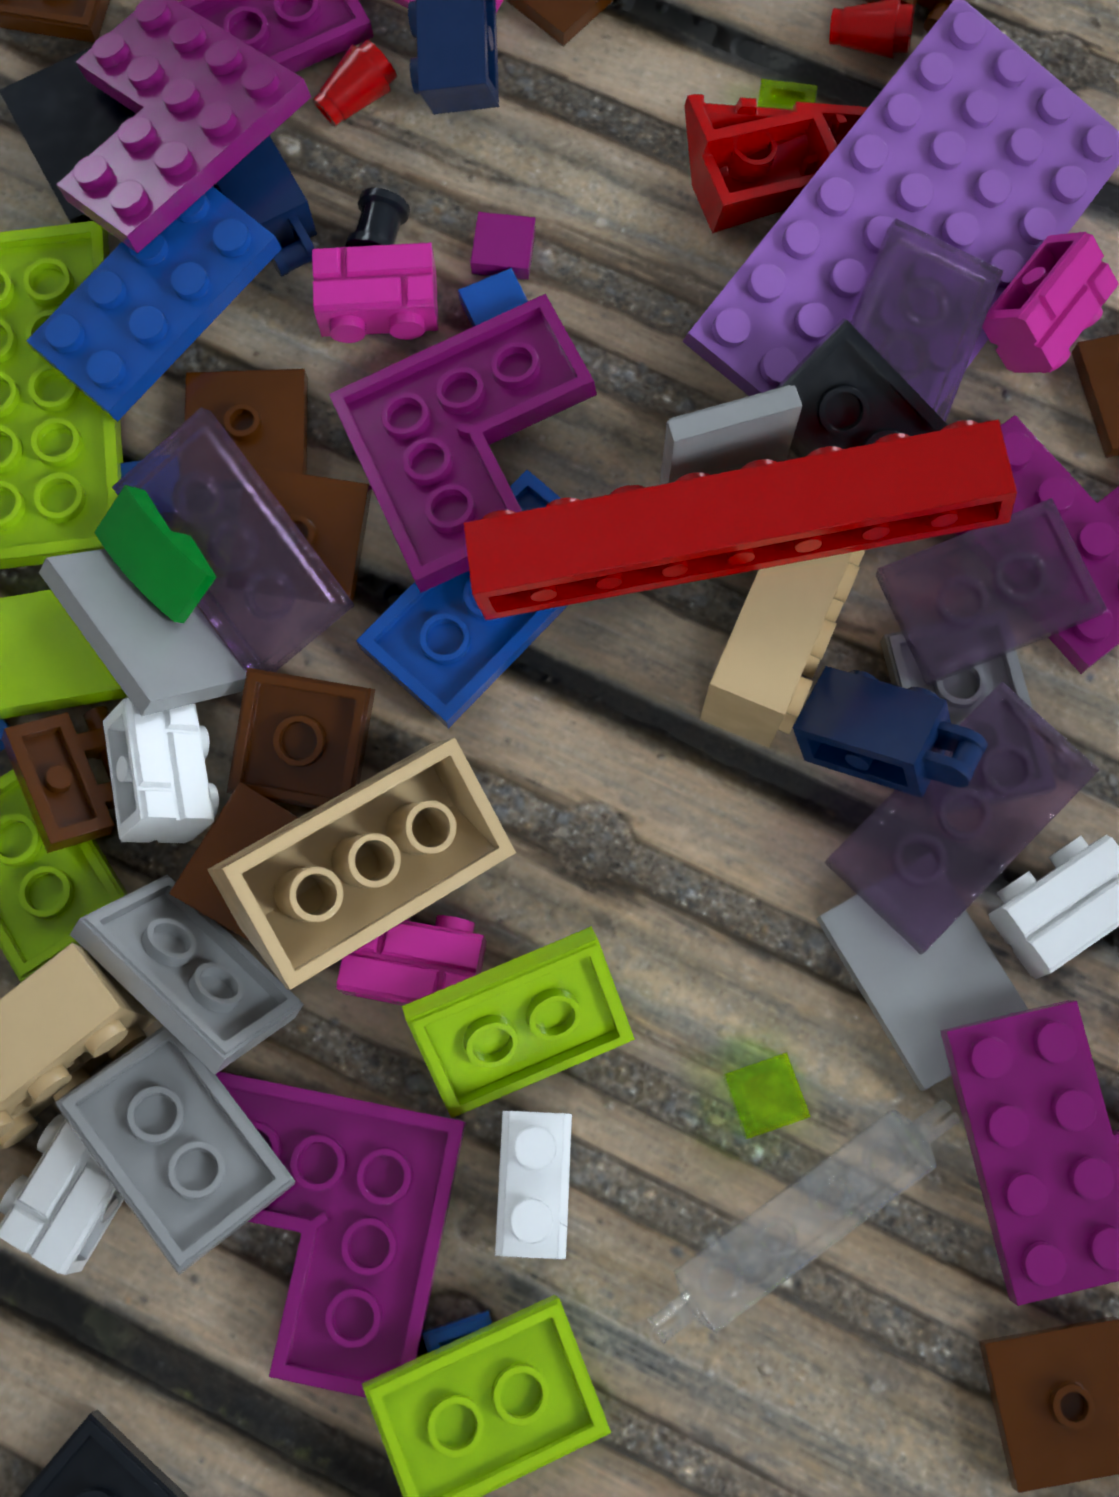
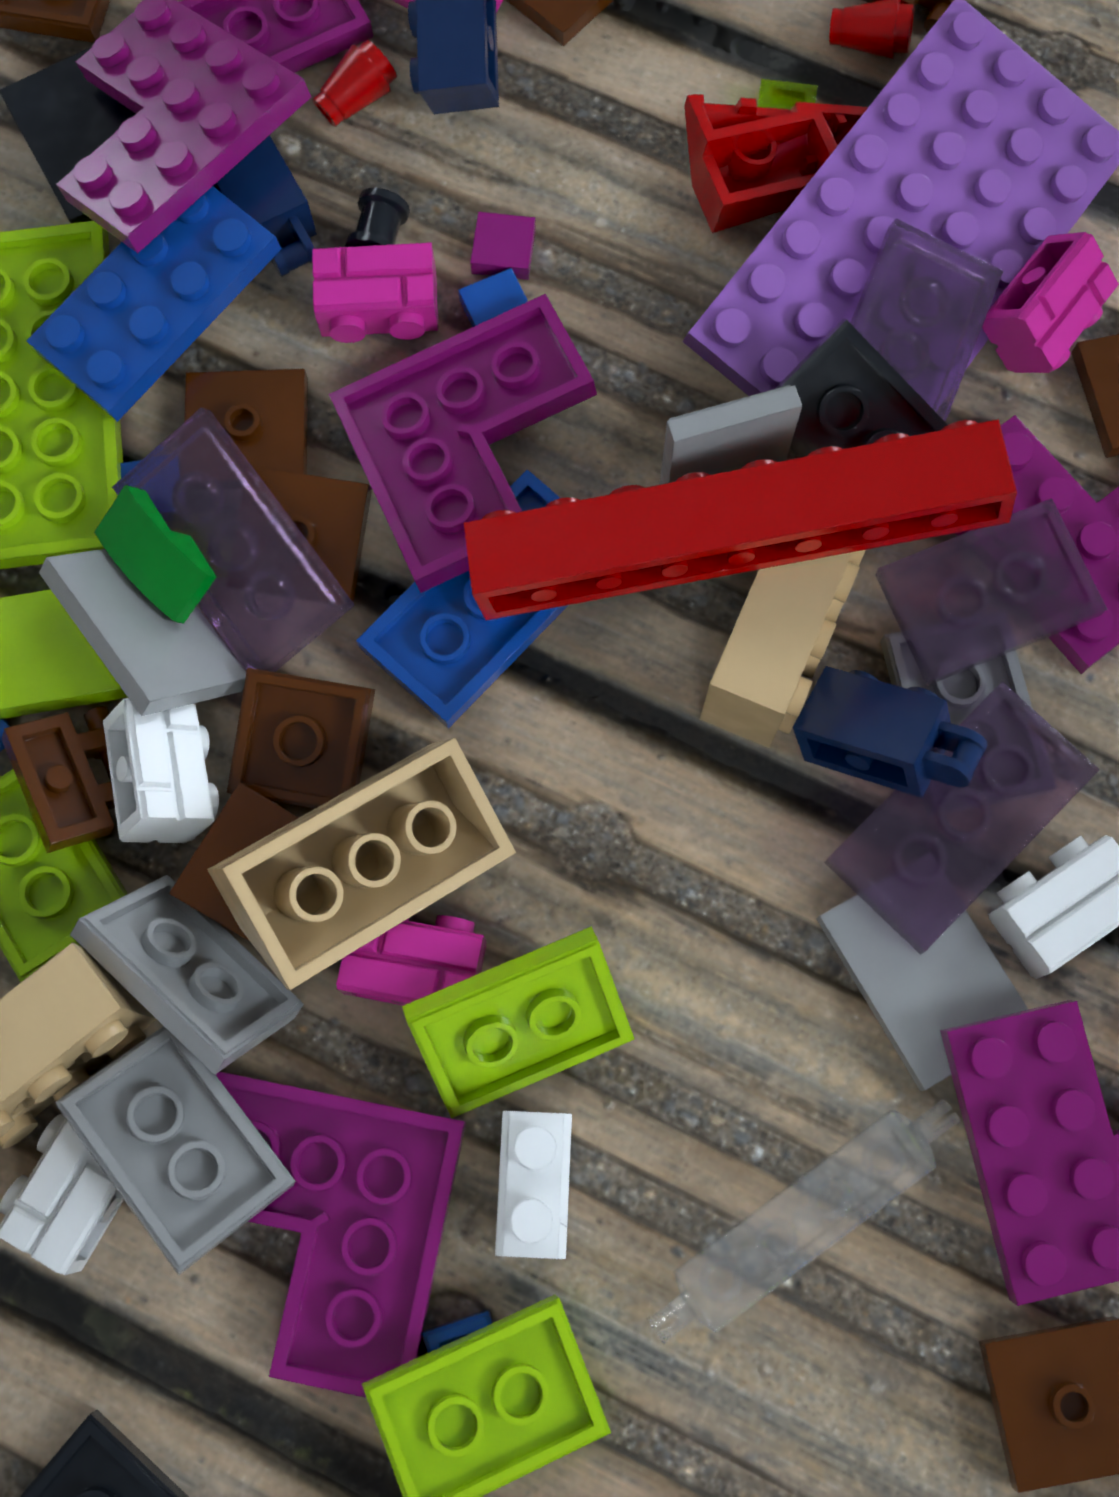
clear neon green tile [722,1052,811,1139] -> none

